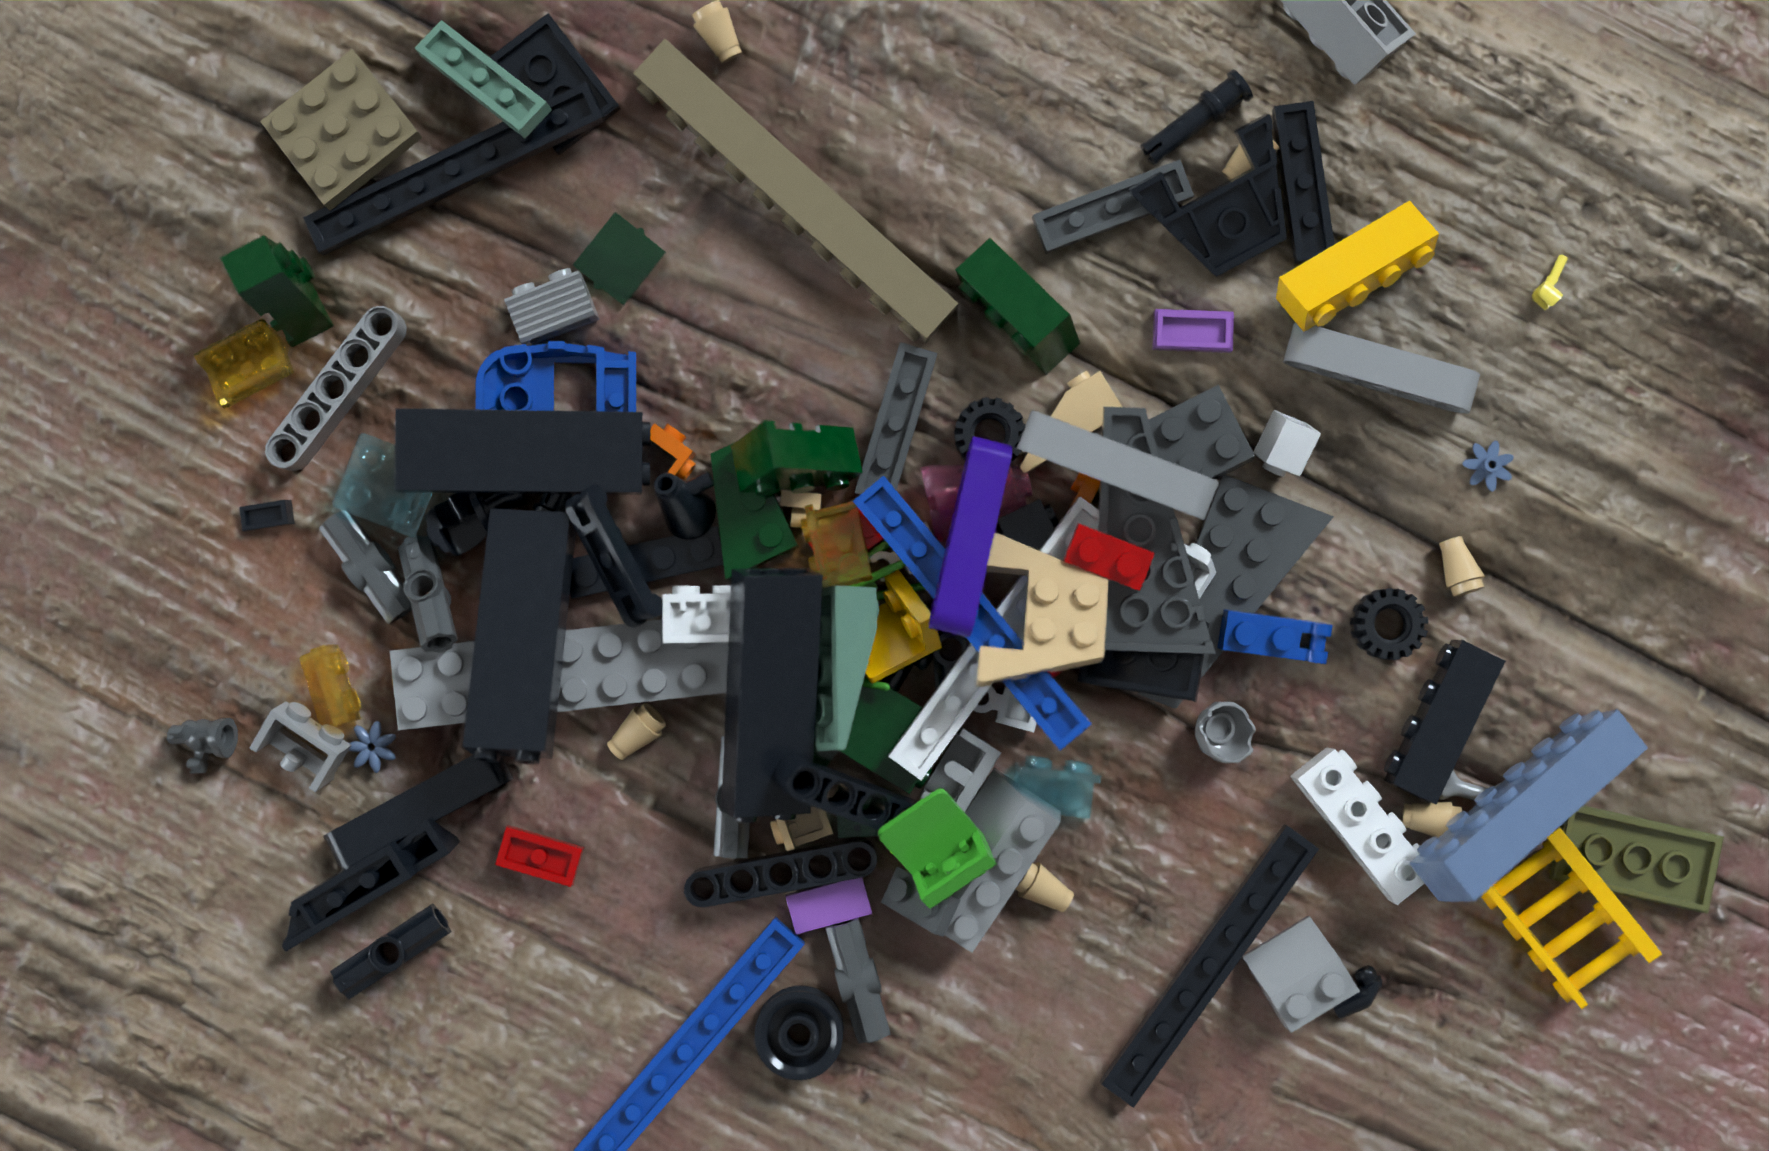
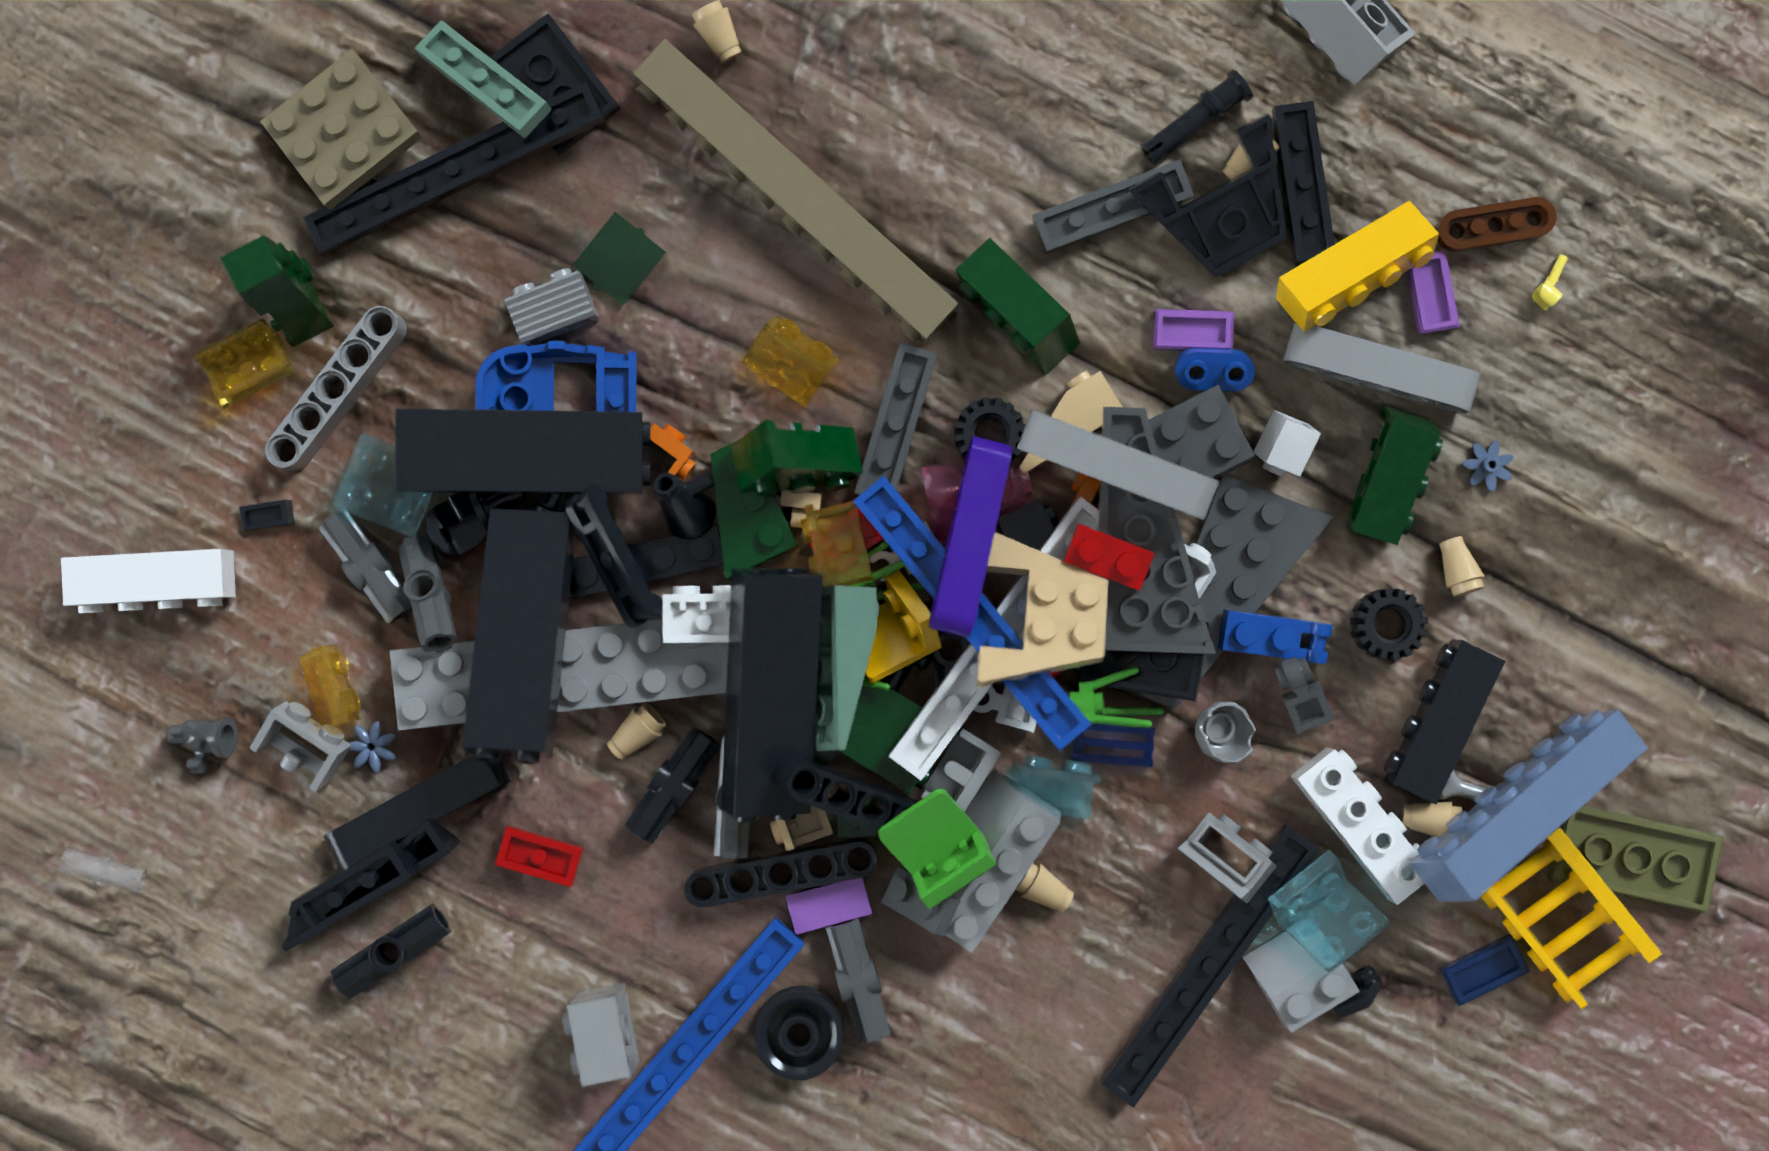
none -> clear pin [59,848,147,894]
none -> white brick [61,549,236,613]
none -> light grey brick [562,983,640,1087]
none -> black piece [625,726,721,844]
none -> clear yellow bracket [741,316,840,408]
none -> bright green plant [1070,667,1165,728]
none -> clear blue tile [1072,724,1156,767]
none -> blue plate [1174,348,1255,392]
none -> light grey window [1178,813,1277,903]
none -> clear light blue bracket [1268,850,1389,972]
none -> dark grey plate [1275,656,1335,734]
none -> dark green wedge [1347,403,1443,545]
none -> medium lavender tile [1406,250,1460,335]
none -> reddish brown plate [1436,197,1556,252]
none -> dark blue tile [1438,934,1530,1006]

